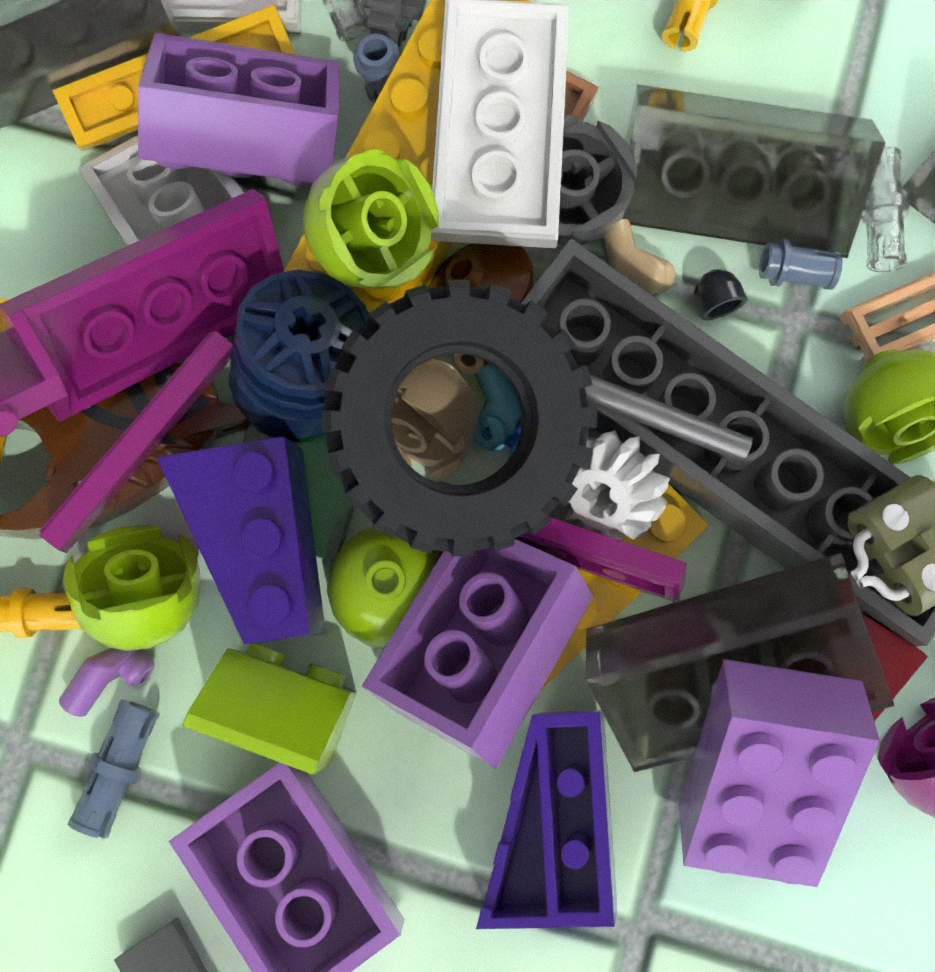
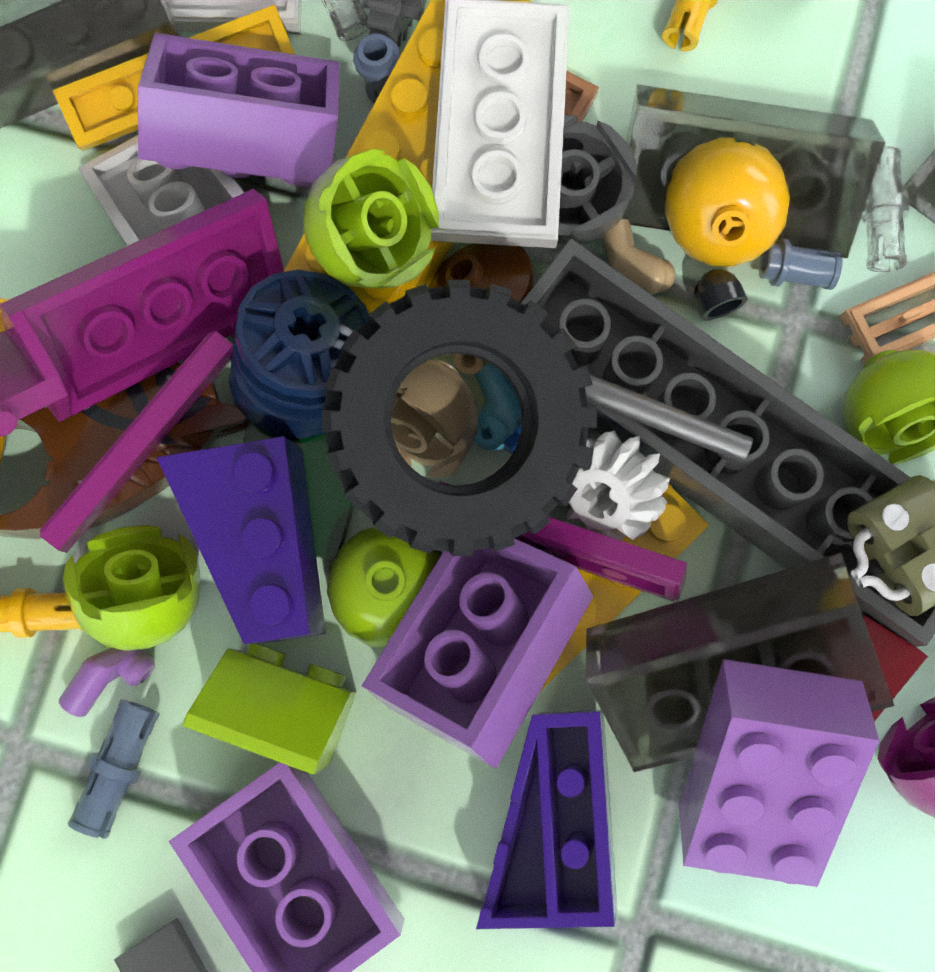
none -> yellow cylinder [664,137,790,267]

